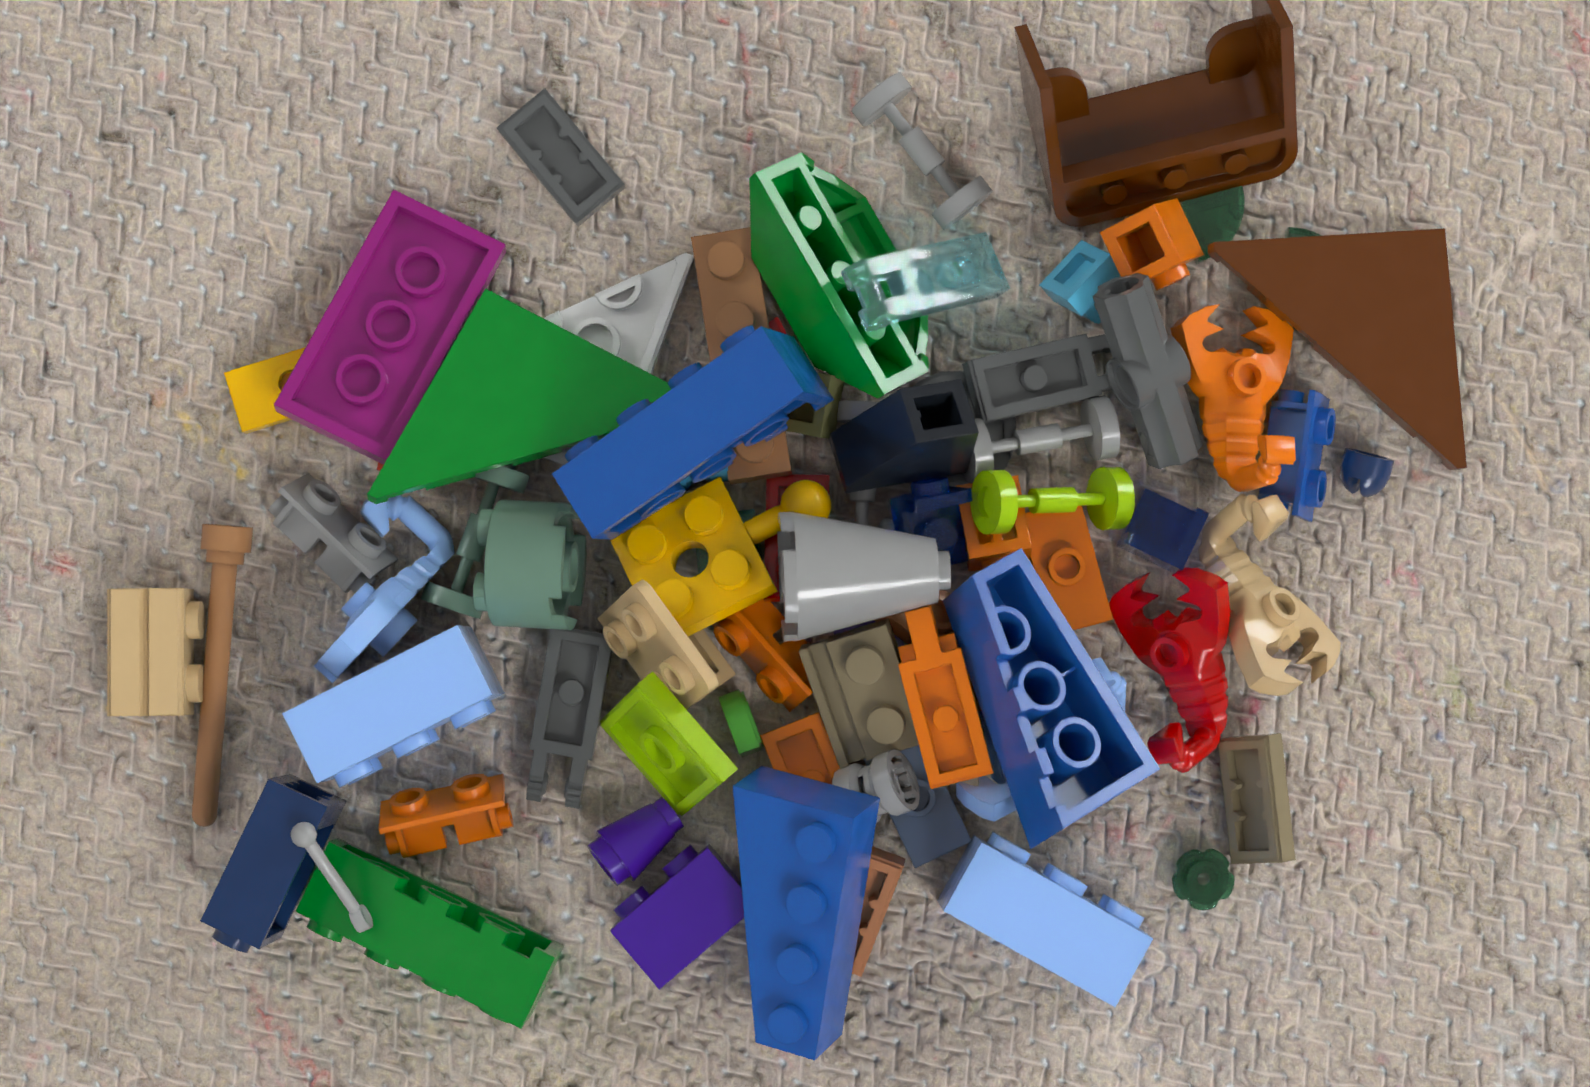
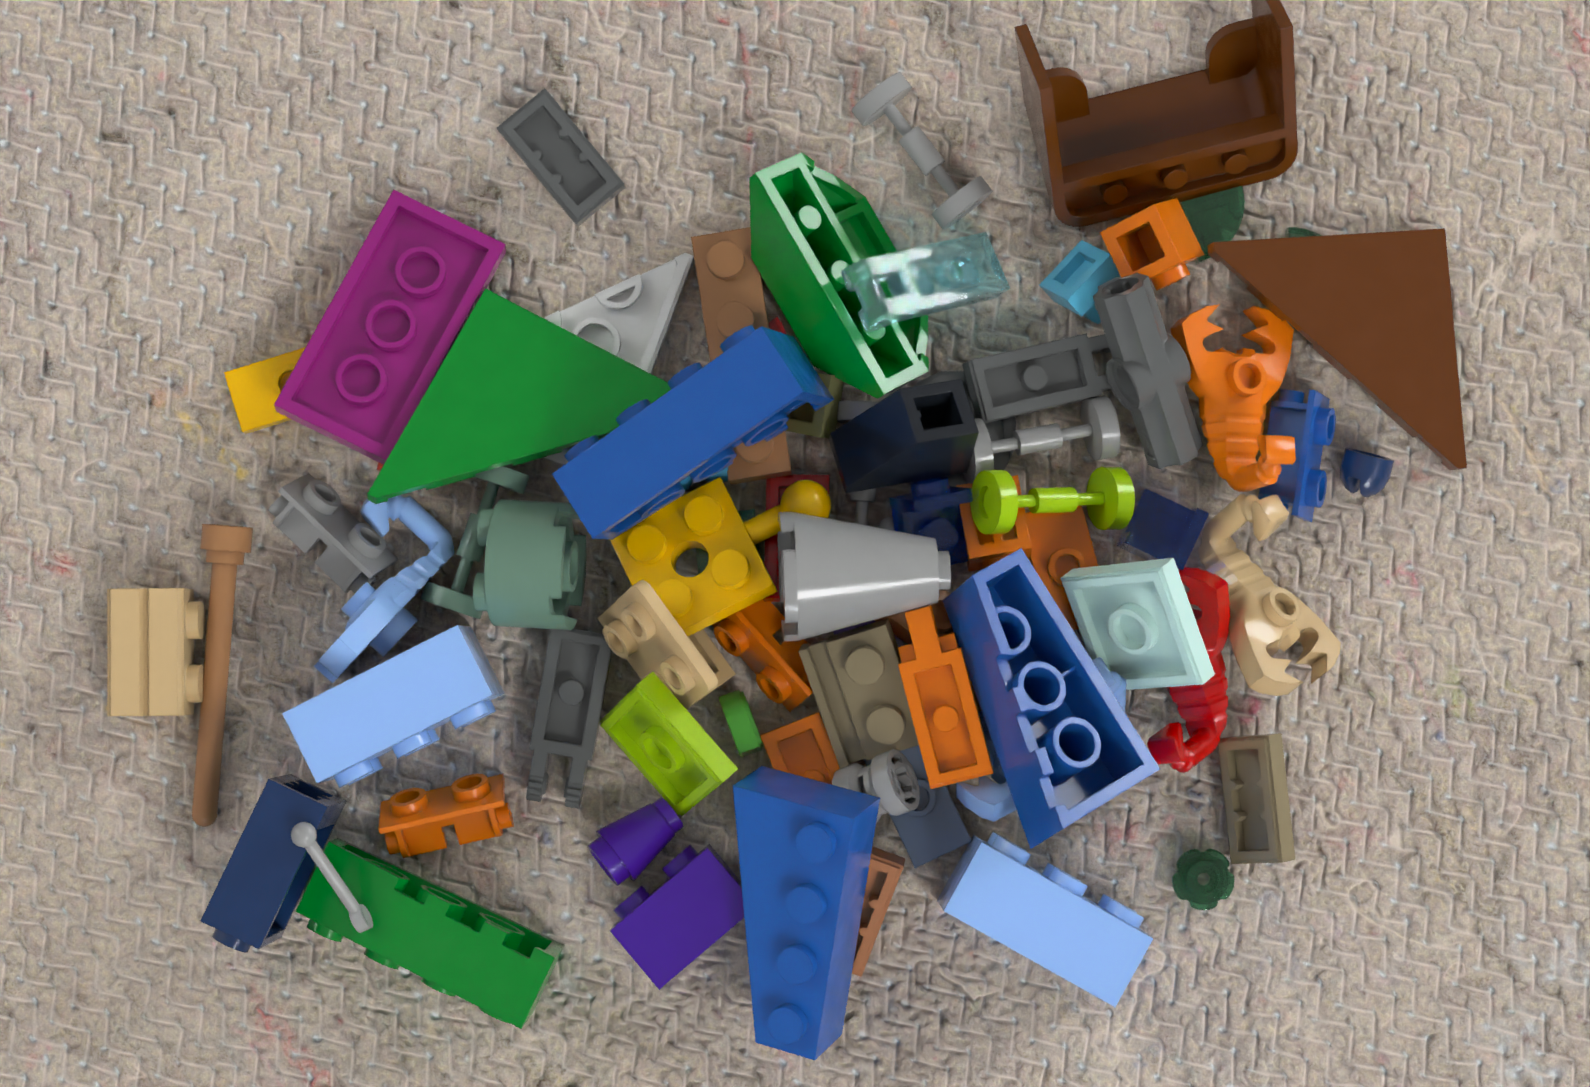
none -> light aqua tile [1061,558,1215,690]

